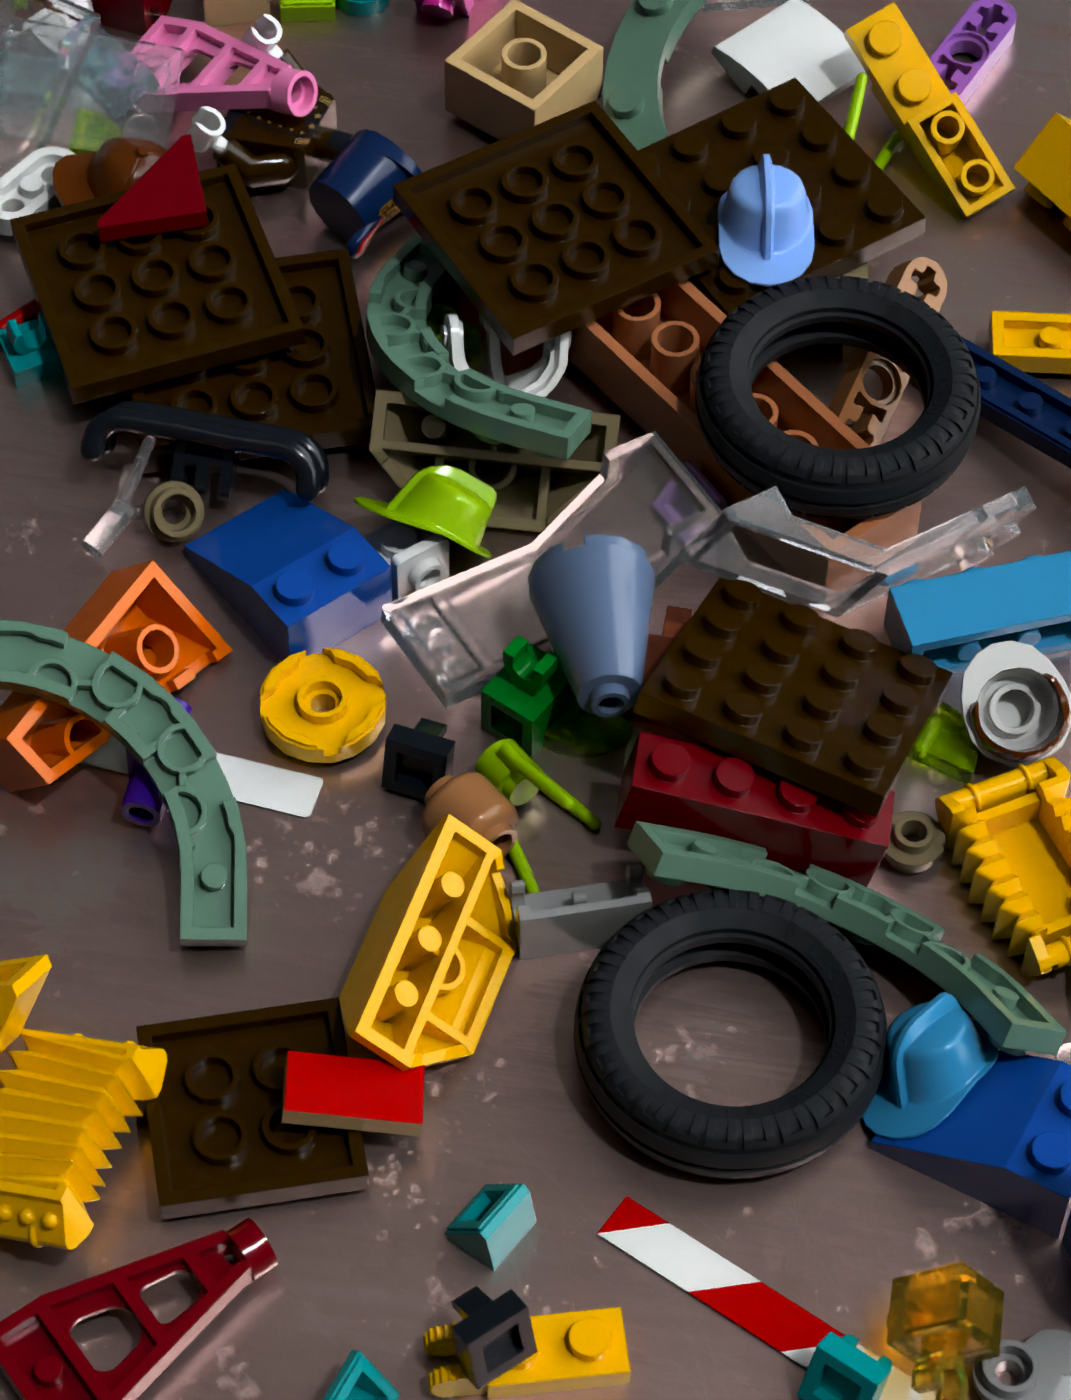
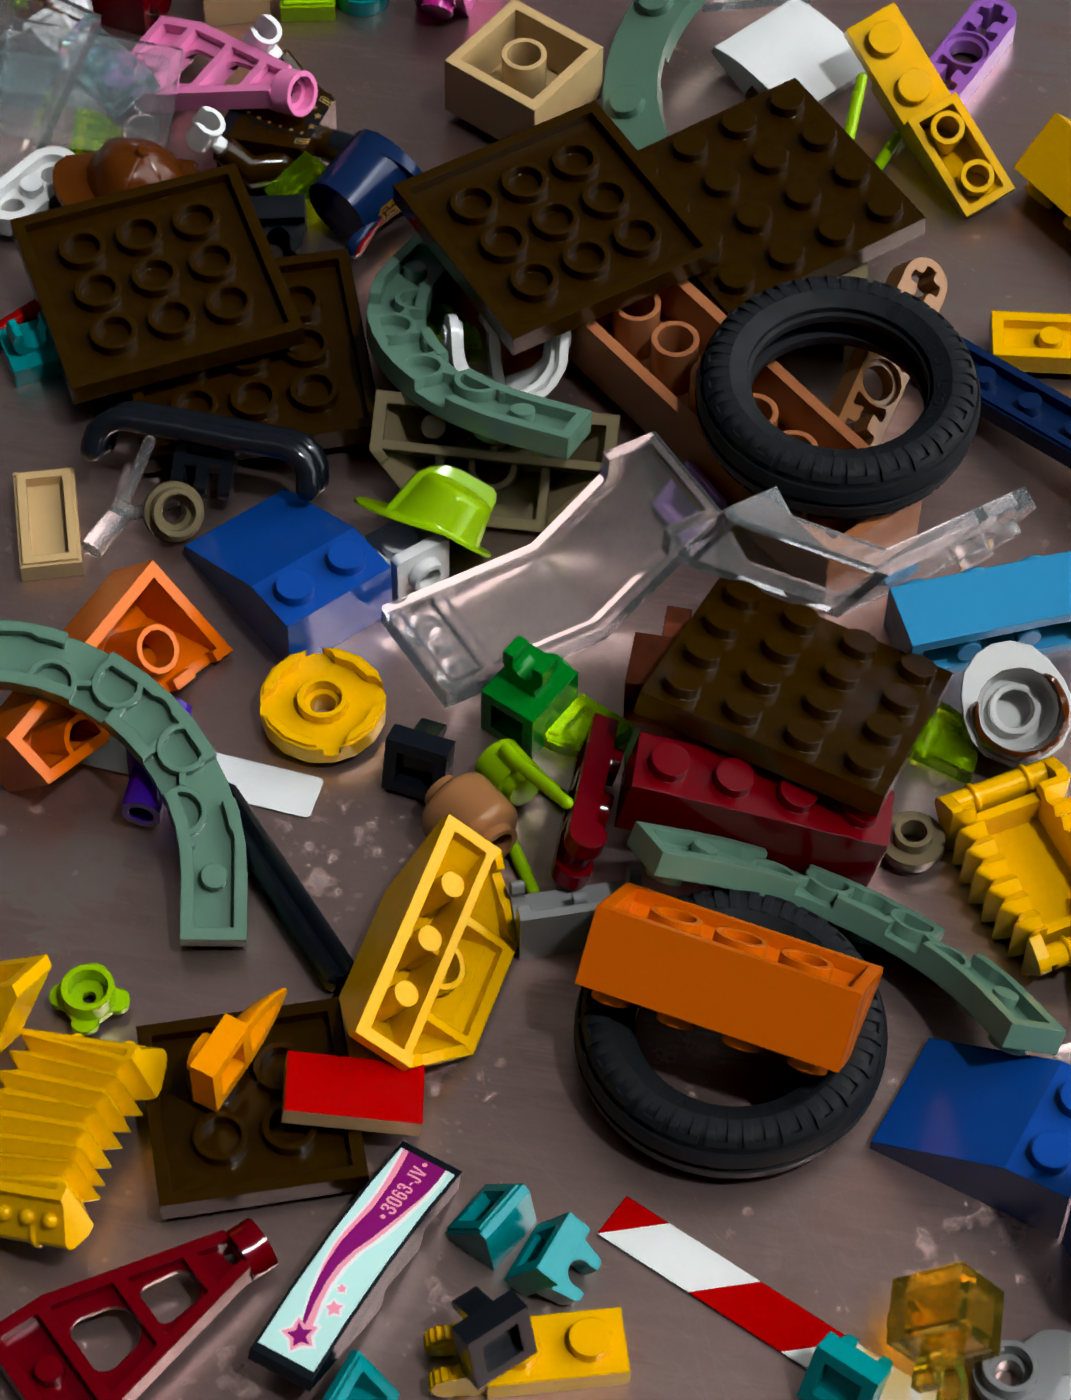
dark red tile [97,134,208,242] -> none
sand blue cone [528,534,655,718] -> none
light blue piece [718,154,815,287] -> none
dark azure piece [863,992,1000,1140] -> none
none -> tan tile [13,467,84,582]
none -> lime plate [49,963,130,1036]
none -> light orange plate [187,988,287,1112]
none -> black axle [228,782,354,992]
none -> slope [248,1141,463,1392]
none -> black tile [249,194,307,255]
none -> clear neon green tile [264,151,327,199]
none -> teal tile [504,1212,601,1306]
none -> dark red plate [551,713,624,890]
none -> orange slope [574,882,884,1075]

